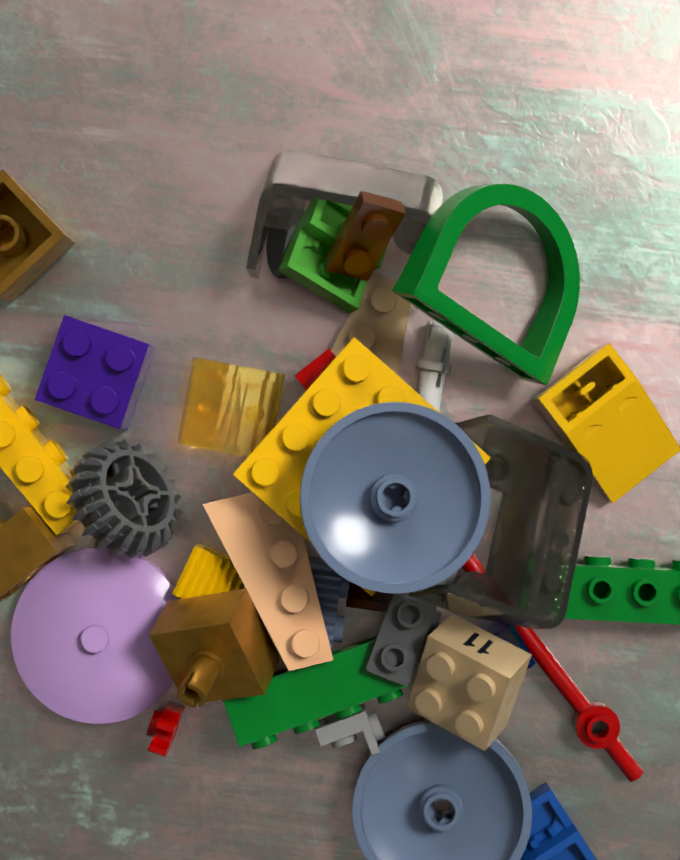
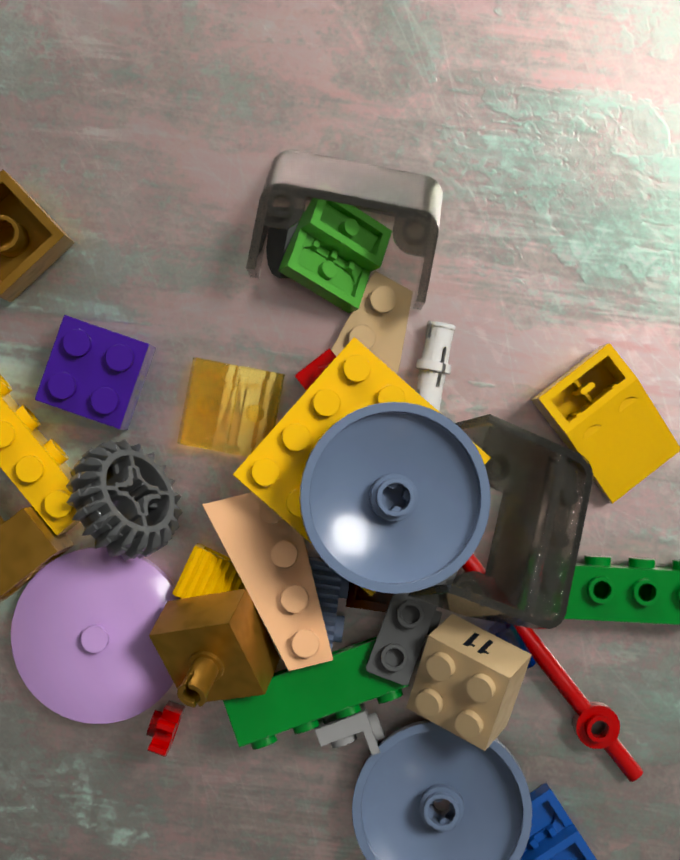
reddish brown plate [325,190,405,281] -> none
green window [392,184,580,386] -> none

